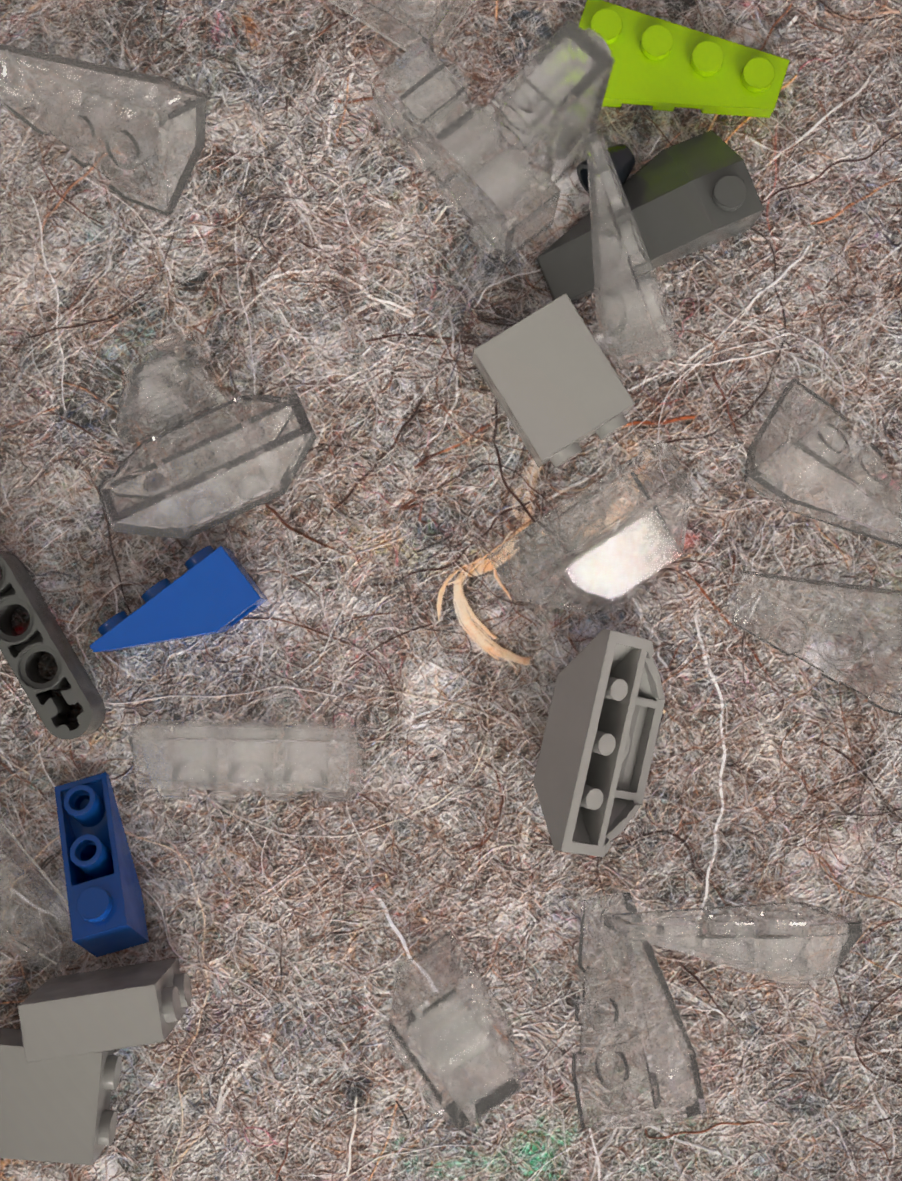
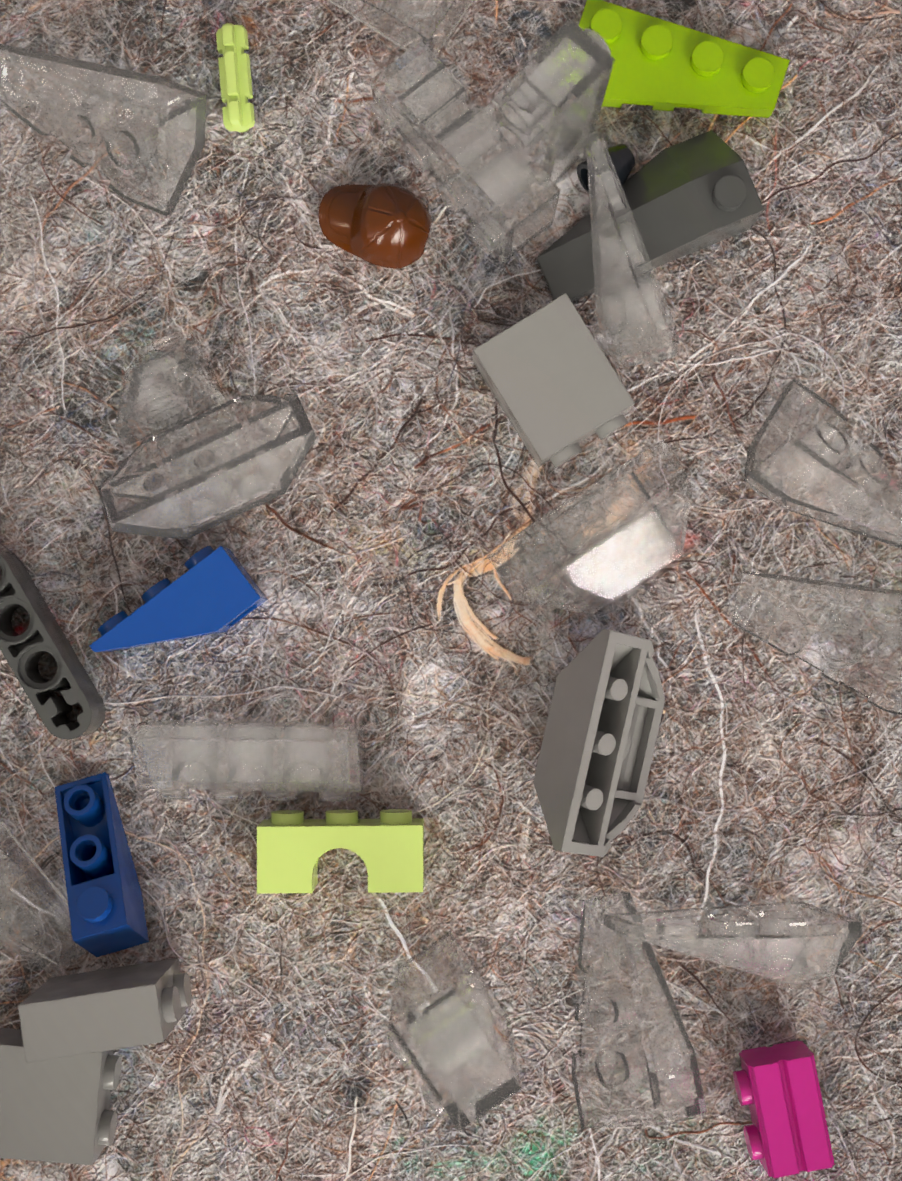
none -> yellowish green axle [216,23,255,132]
none -> yellowish green arch [257,809,424,894]
none -> reddish brown piece [318,183,432,269]
none -> dark pink brick [733,1040,835,1178]

